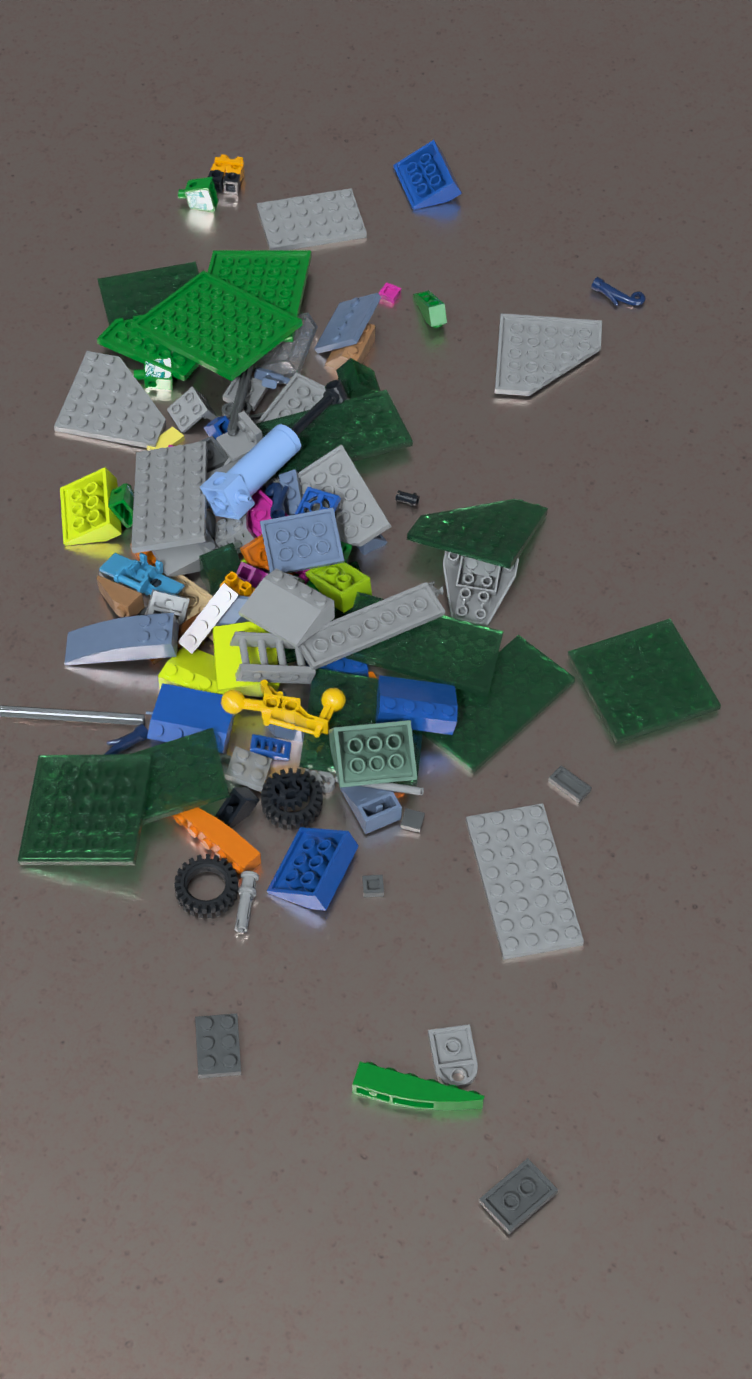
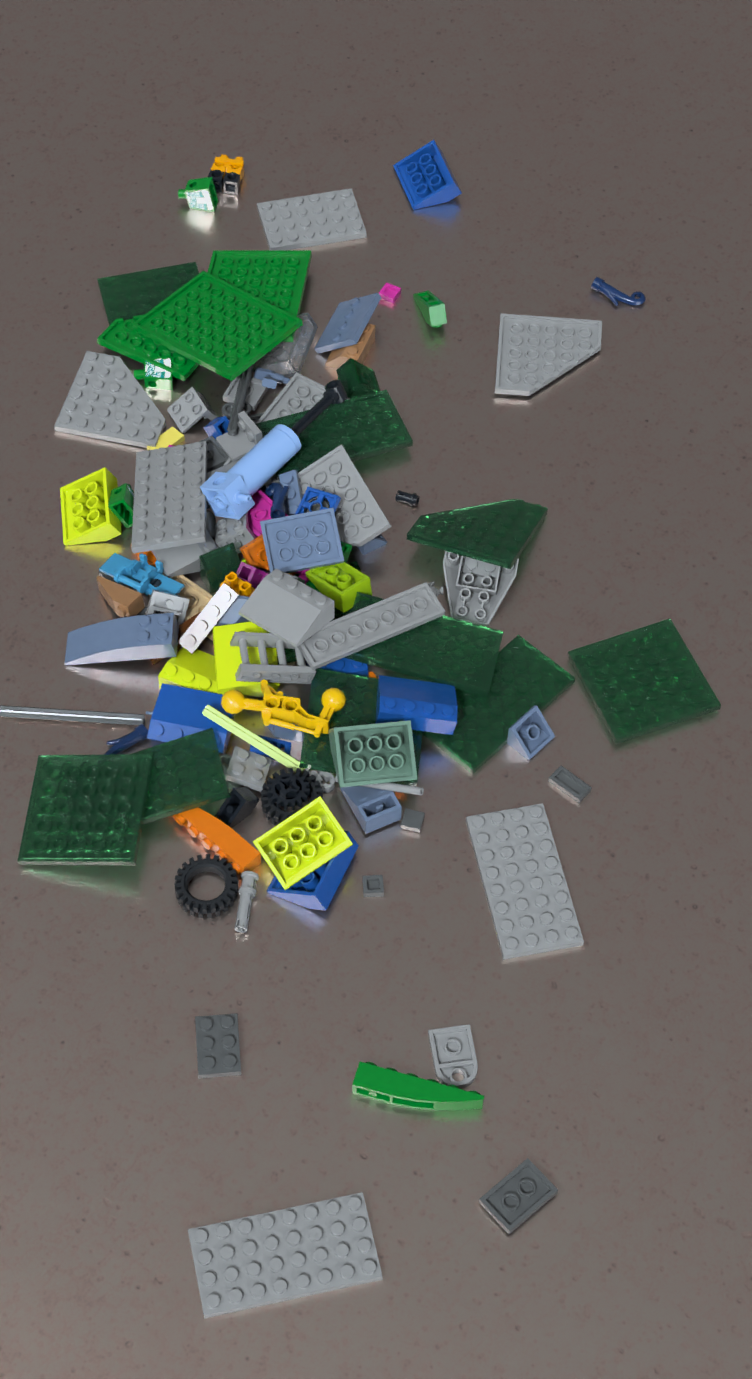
none -> light grey plate [188,1192,383,1319]
none -> yellowish green axle [202,705,306,774]
none -> neon yellow slope [253,797,353,890]
none -> sand blue slope [507,705,555,760]

